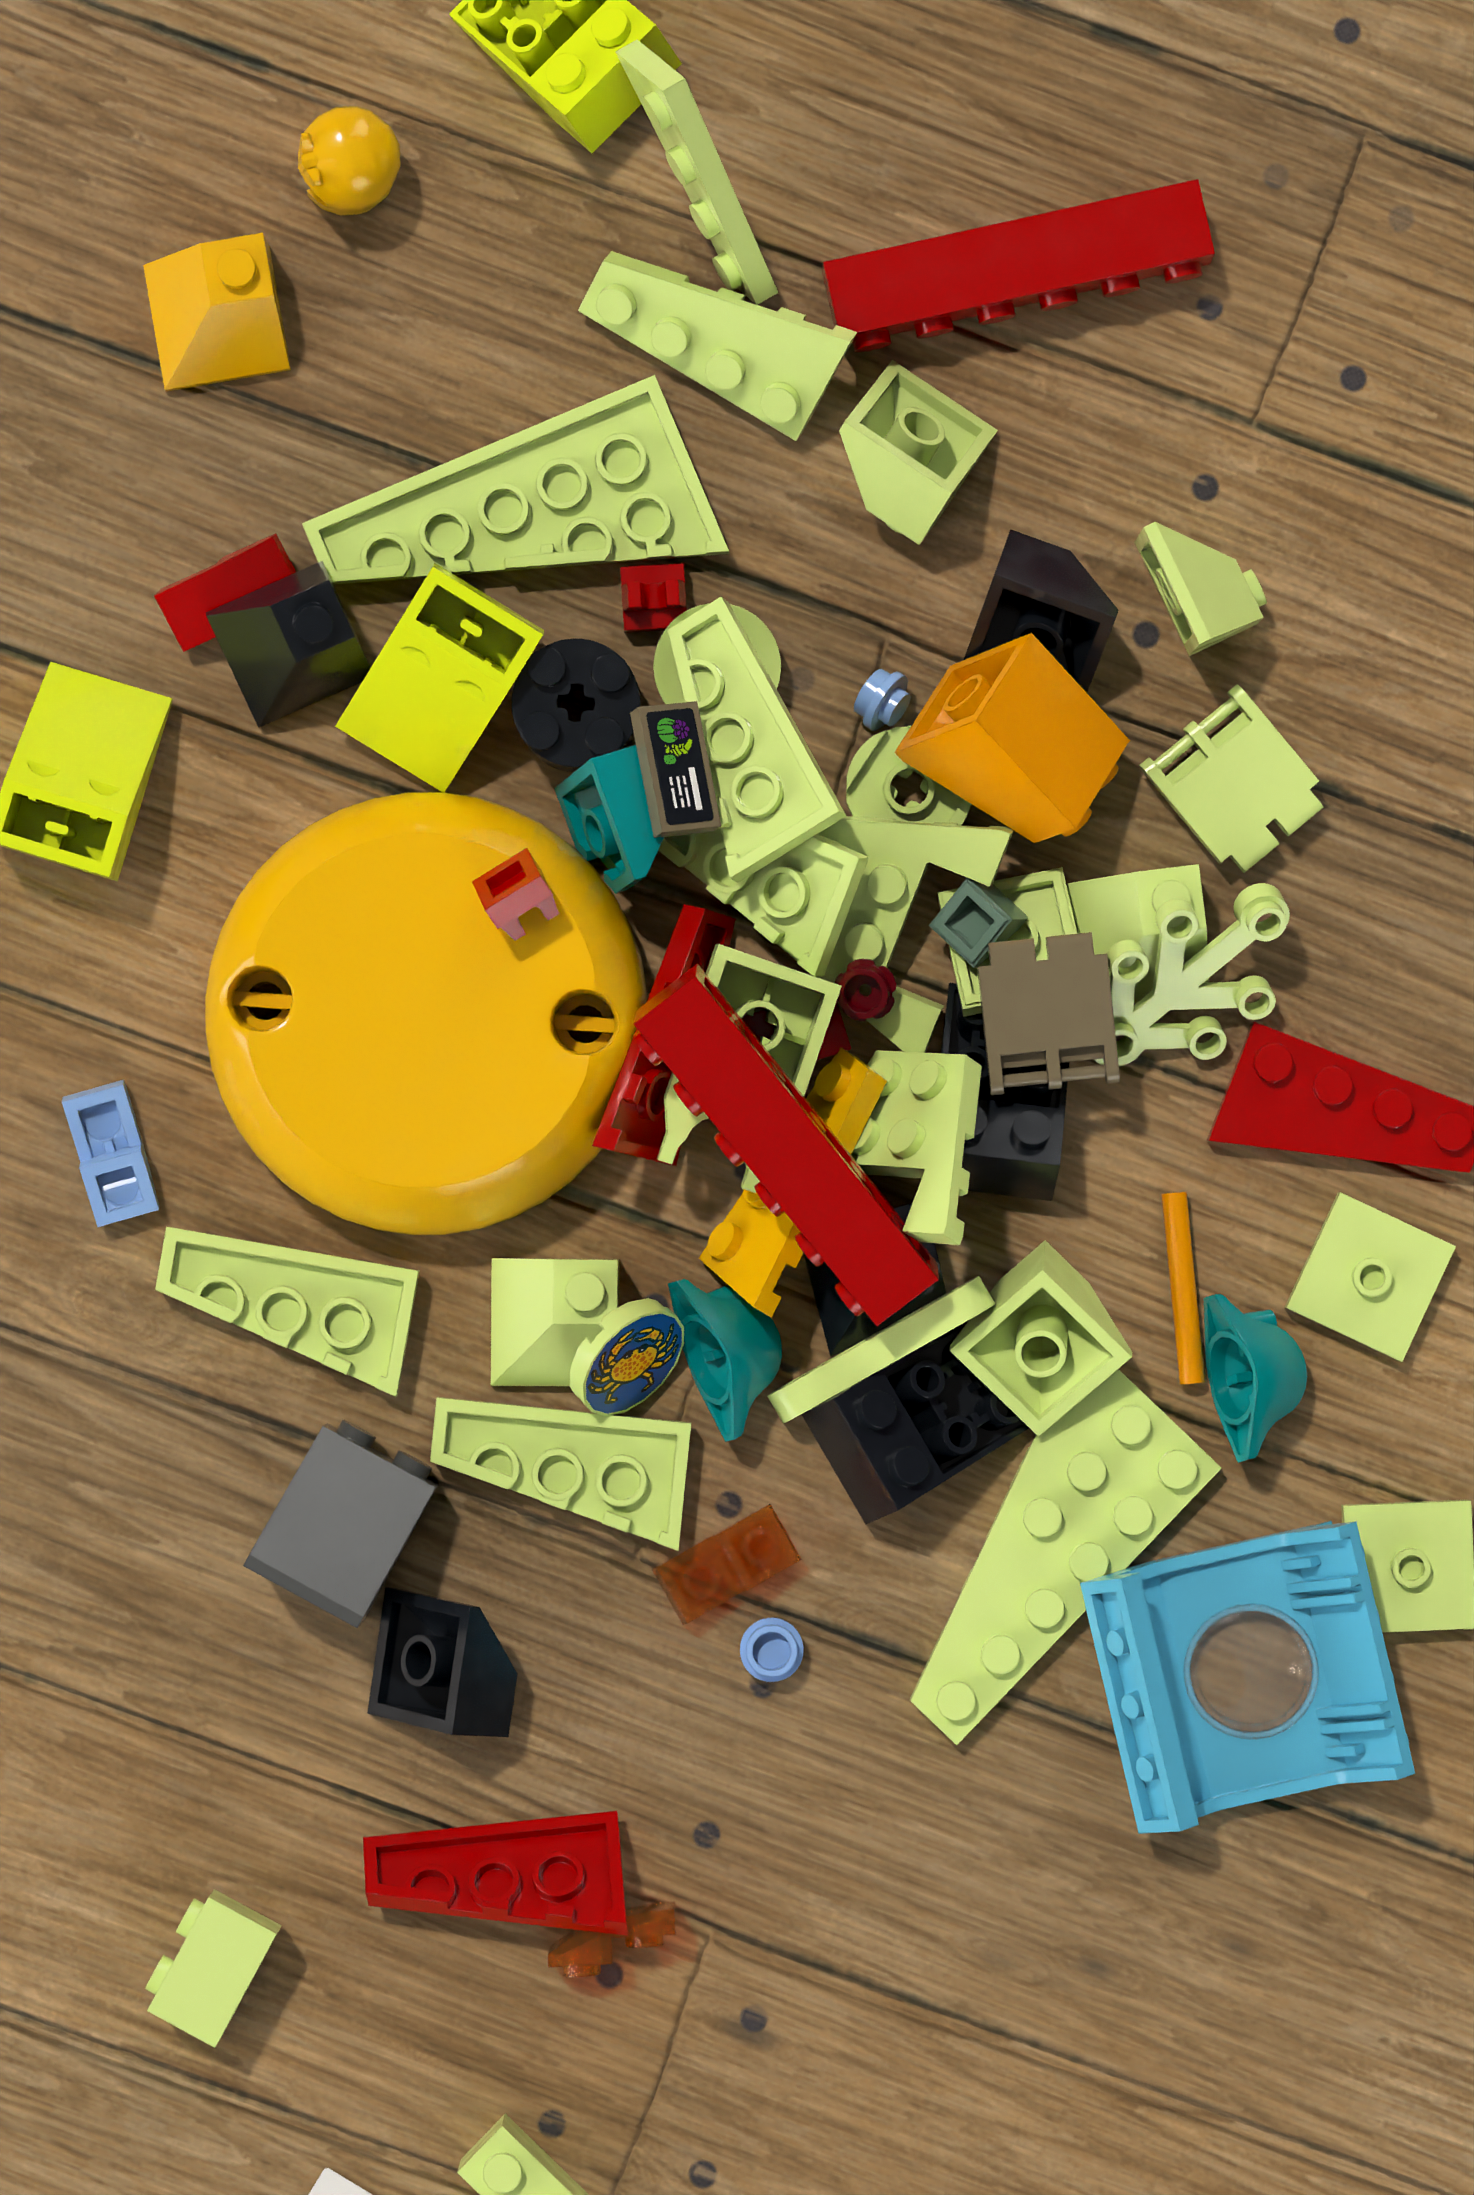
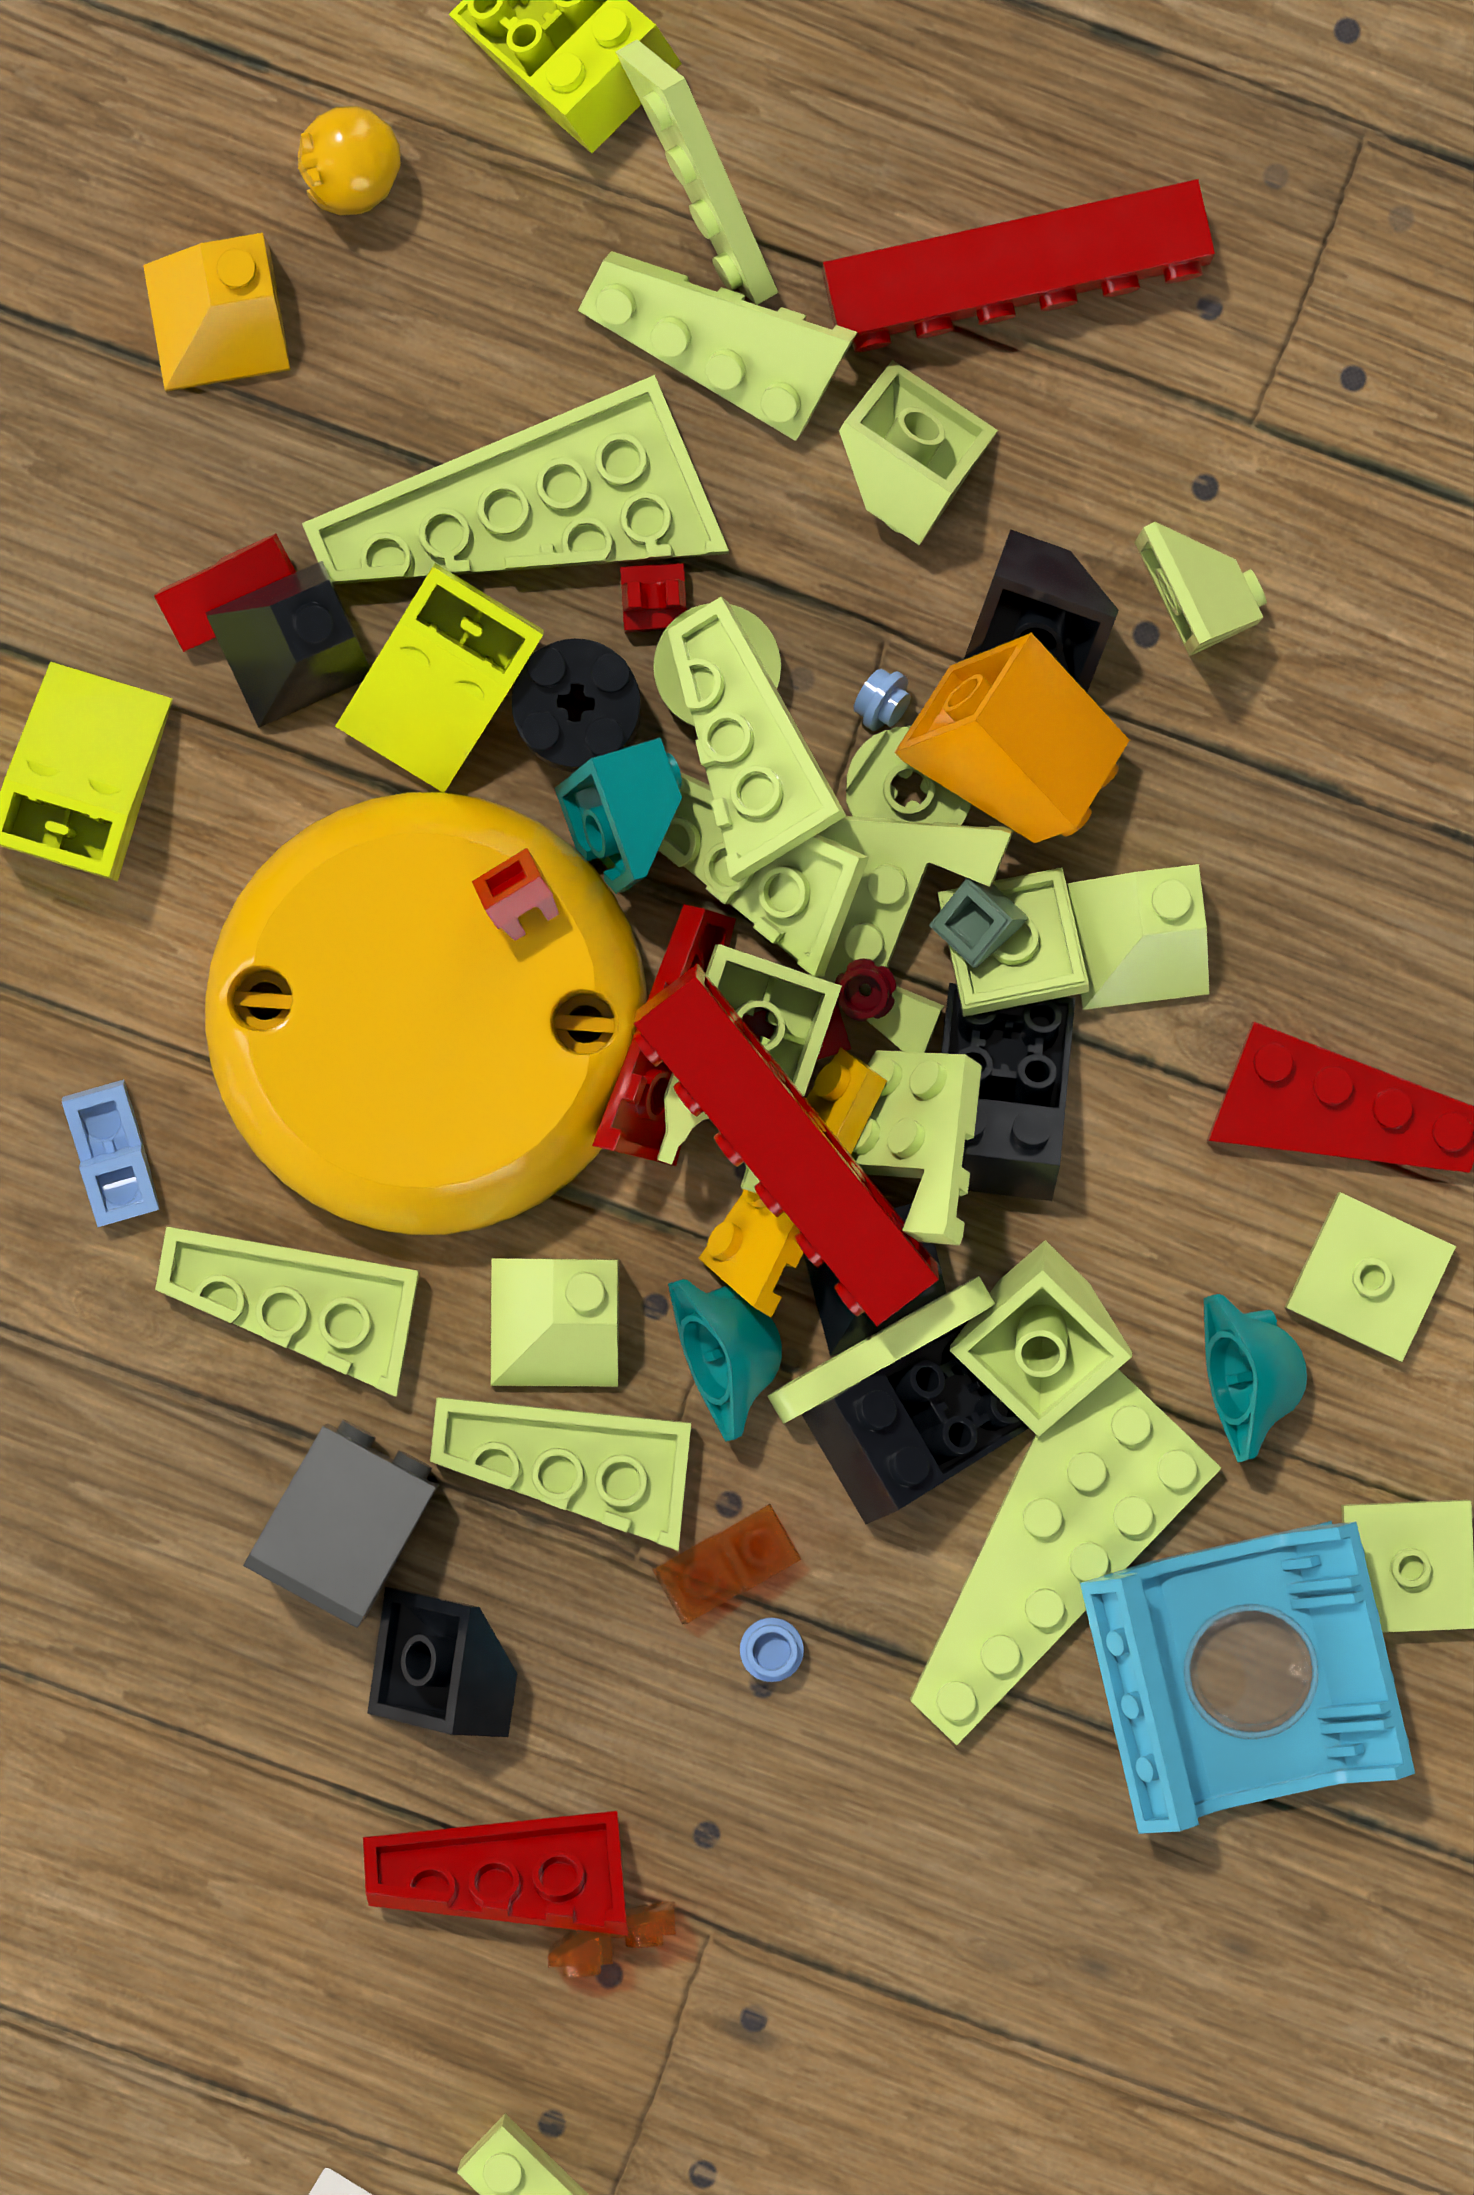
yellowish green brick [145,1889,282,2048] -> none
tile [570,1298,684,1416] -> none
tile [630,701,721,838] -> none
dark tan plate [977,932,1120,1096] -> none
yellowish green plant [1093,883,1290,1066] -> none
yellowish green plate [1139,684,1324,873] -> none
light orange bar [1161,1192,1205,1384] -> none

